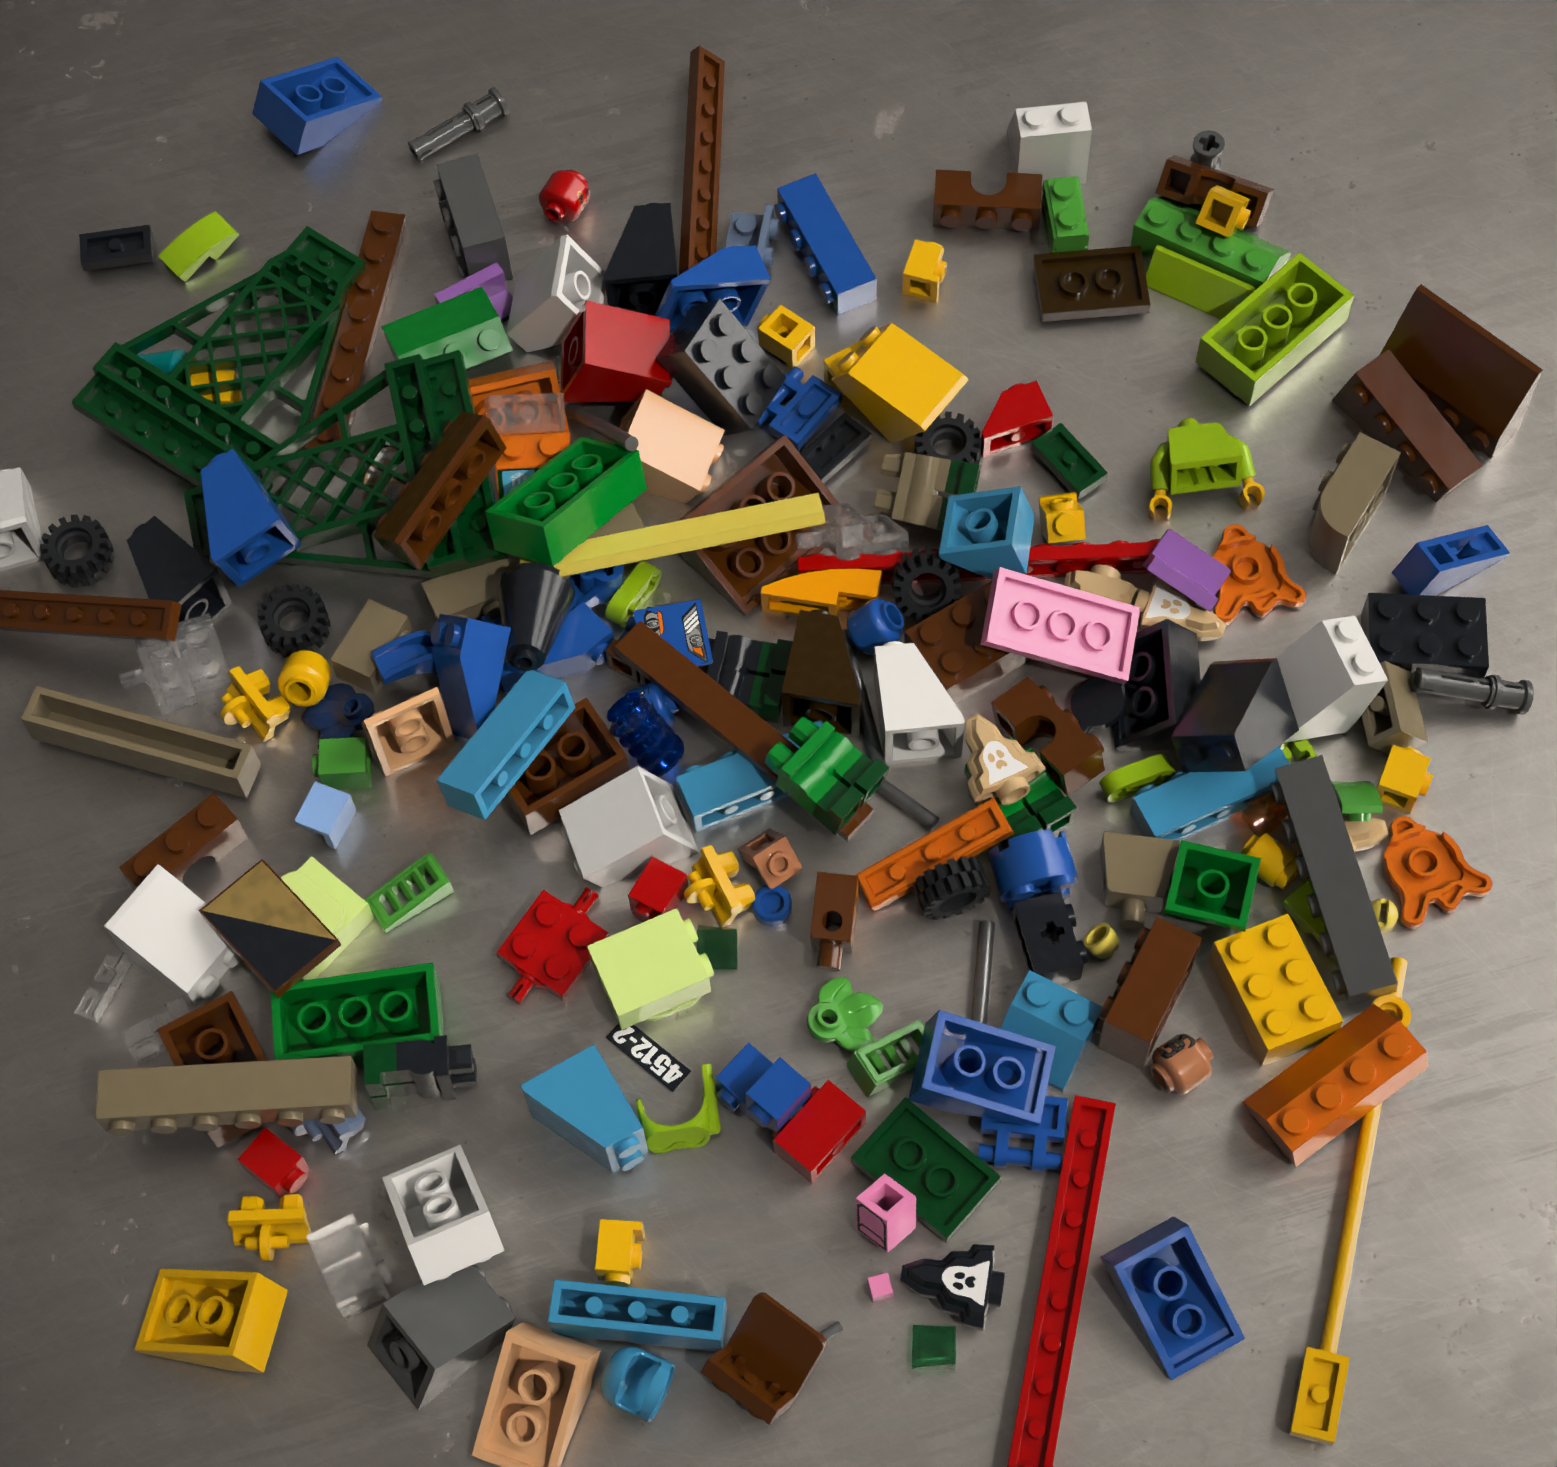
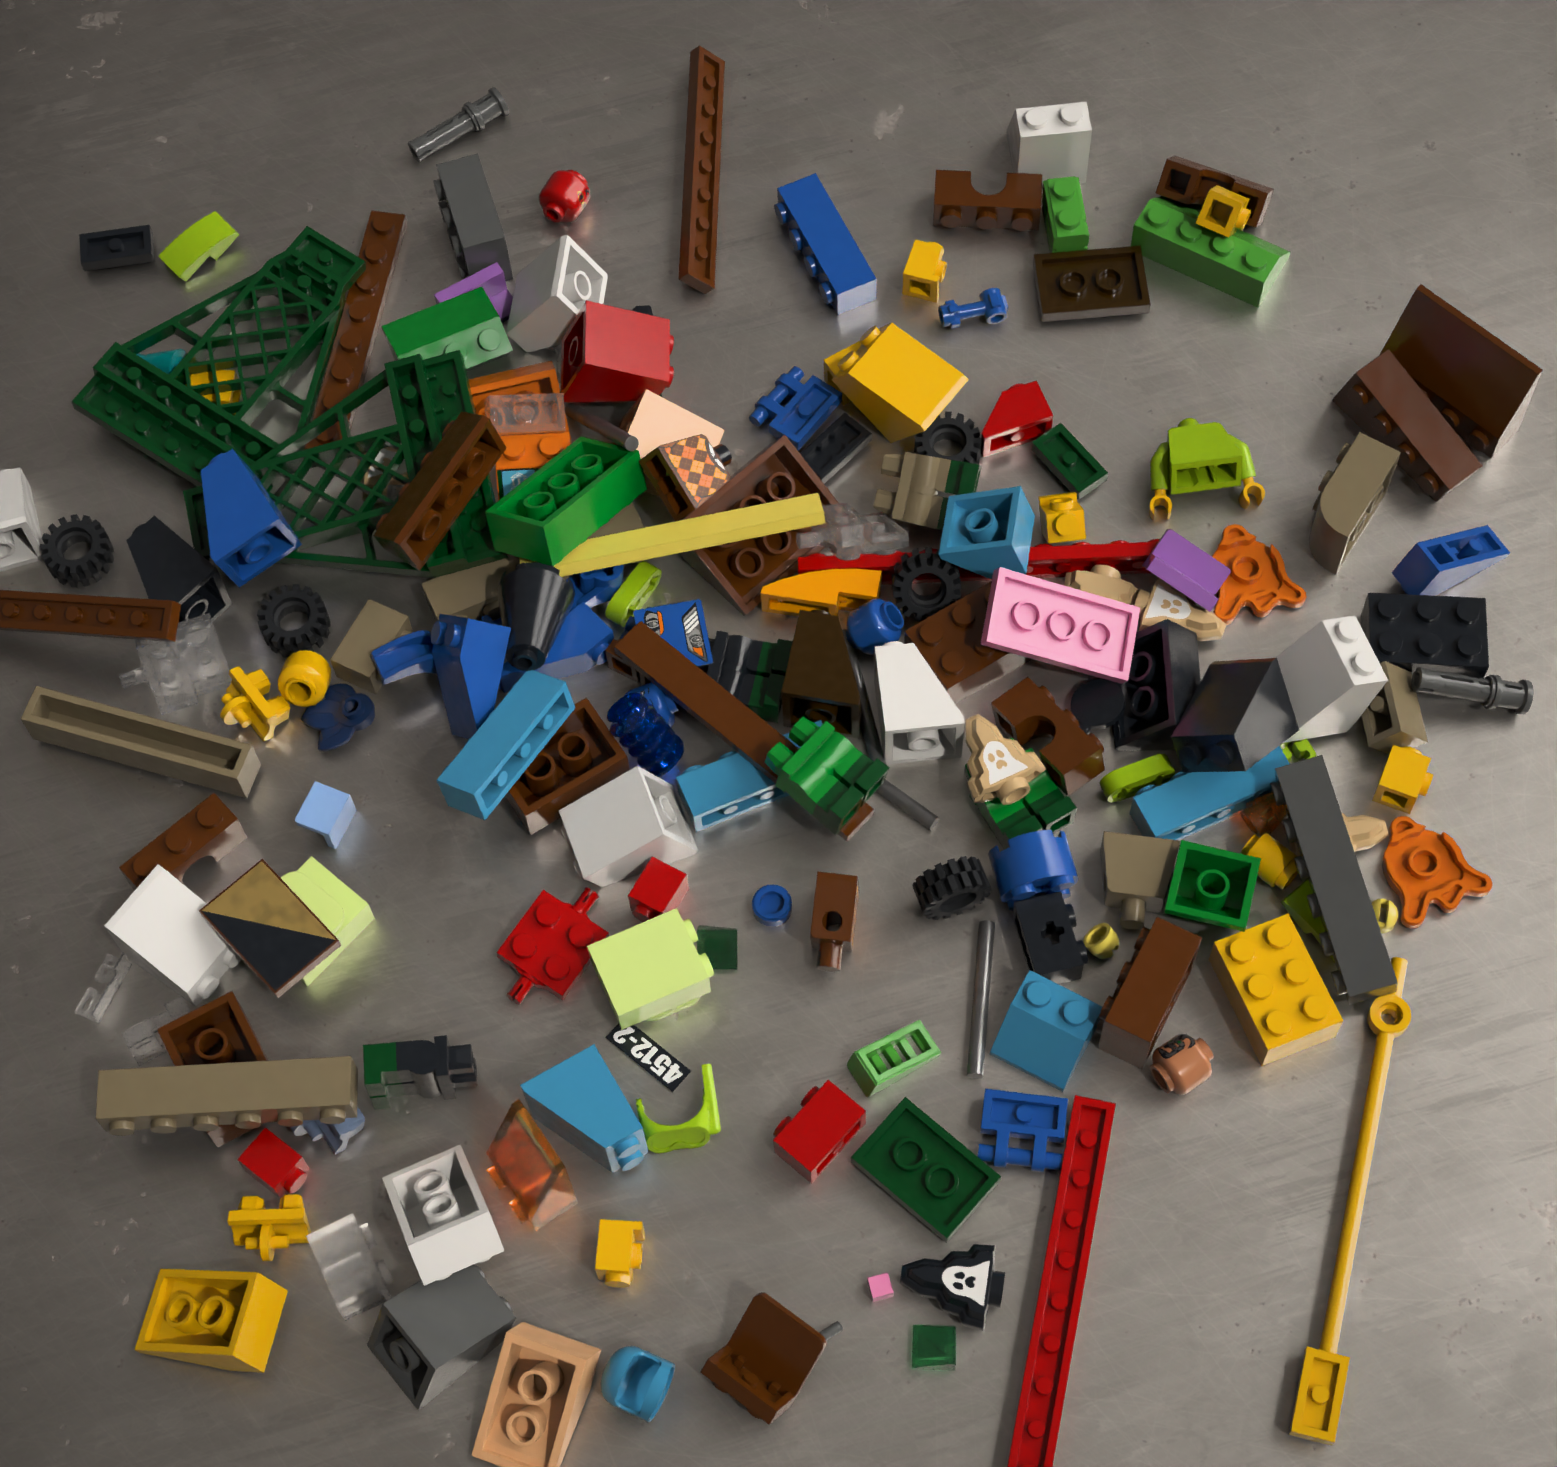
blue slope [252,57,382,155] -> none
green brick [270,962,445,1068] -> none
bright green brick [312,737,372,790] -> none
light nougat slope [361,687,456,777] -> none
bright green slope [365,852,454,933] -> none
dark azure brick [548,1279,728,1352] -> none
black slope [604,203,678,316] -> none
blue slope [655,245,771,333] -> none
black brick [656,299,786,436] -> none
yellow hips [683,845,755,928] -> none
blue brick [715,1042,811,1132] -> none
sand blue bracket [725,204,780,269] -> none
nougat bracket [737,828,802,889] -> none
yellow brick [757,304,815,369] -> none
bright green plate [806,977,883,1052] -> none
orange tile [855,797,1014,912] -> none
bright pink brick [856,1173,916,1253] -> none
blue slope [908,1010,1056,1126] -> none
blue slope [1100,1216,1245,1380] -> none
lime slope [1146,245,1256,319] -> none
dark grey bush [1190,130,1225,171] -> none
lime brick [1196,252,1354,406] -> none
orange slope [1243,1004,1428,1167] -> none
bright green slope [1331,781,1383,821] -> none
none -> clear orange slope [486,1099,578,1231]
none -> reddish brown torso [639,434,732,521]
none -> blue bar [938,288,1009,329]

